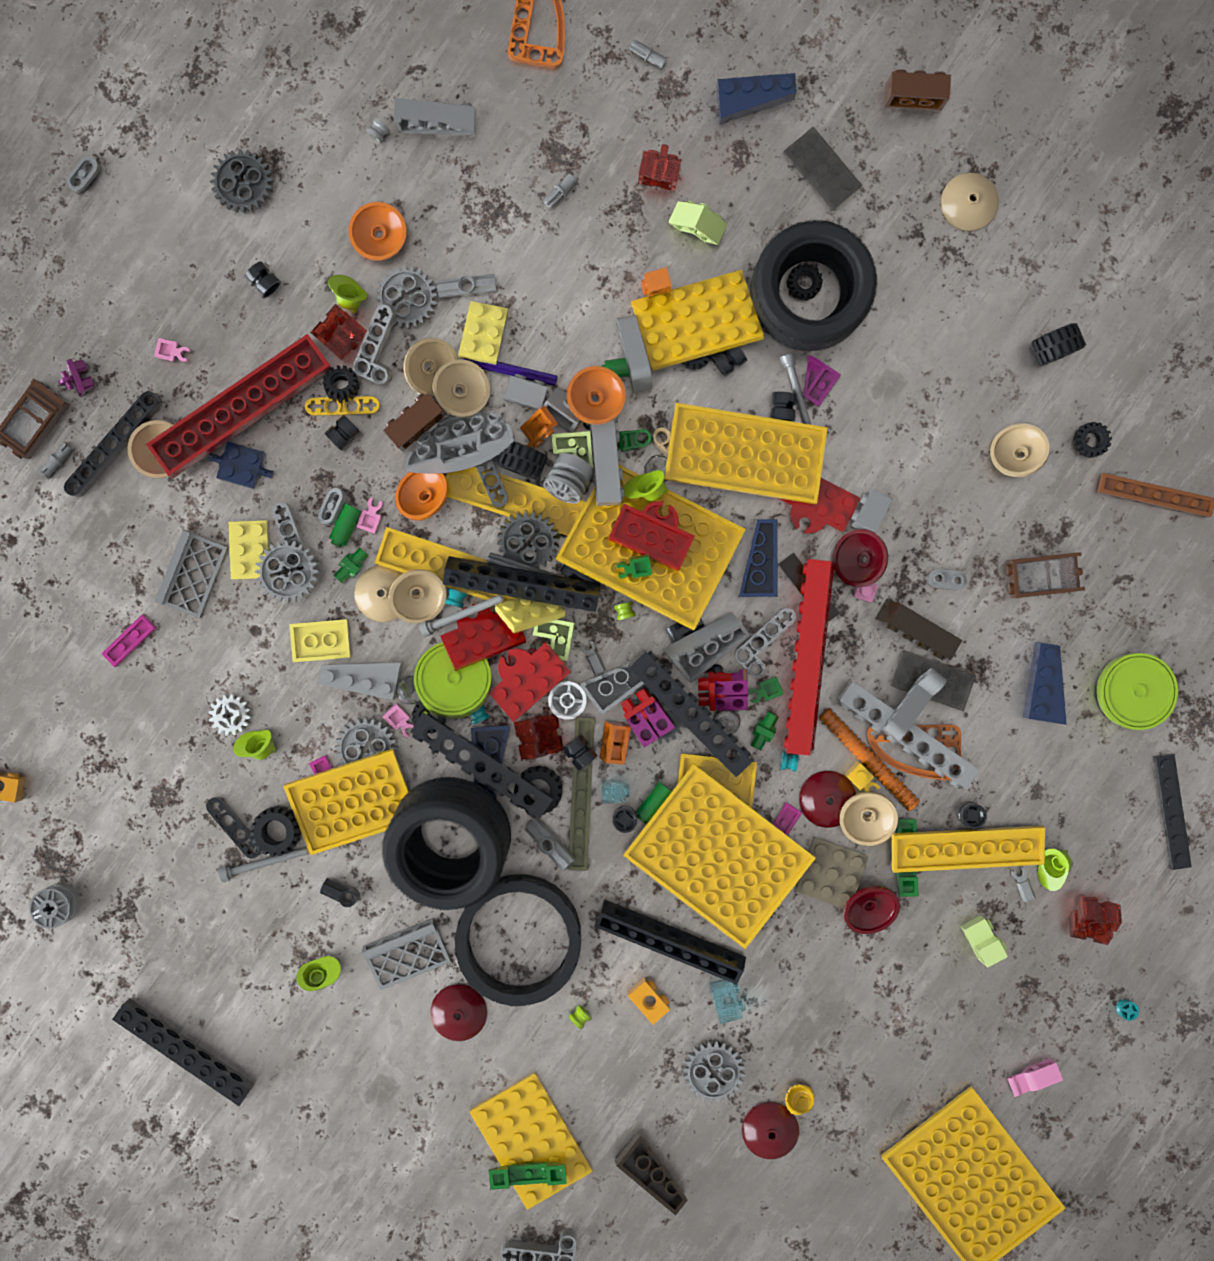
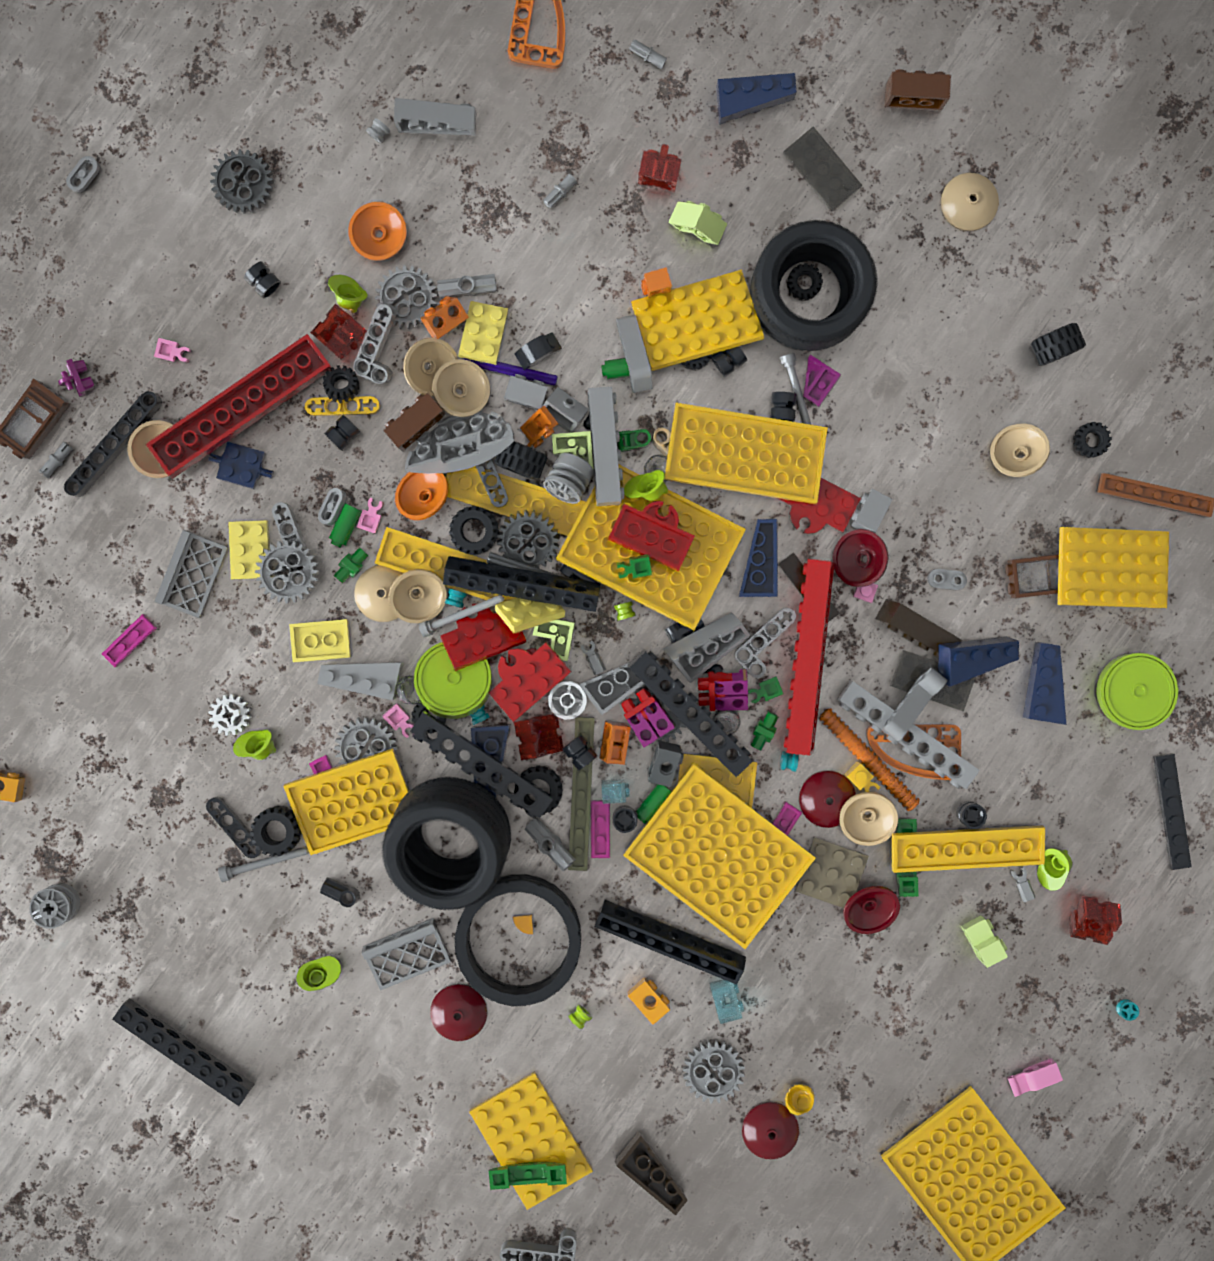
orange dish [567,366,626,425] -> none
none -> orange brick [420,296,469,339]
none -> black tyre [449,506,499,555]
none -> light orange tile [513,914,533,934]
none -> black brick [514,332,562,370]
none -> dark pink tile [591,800,610,858]
none -> dark grey brick [648,740,684,787]
none -> dark blue wedge [939,636,1019,687]
none -> yellow plate [1058,527,1169,608]

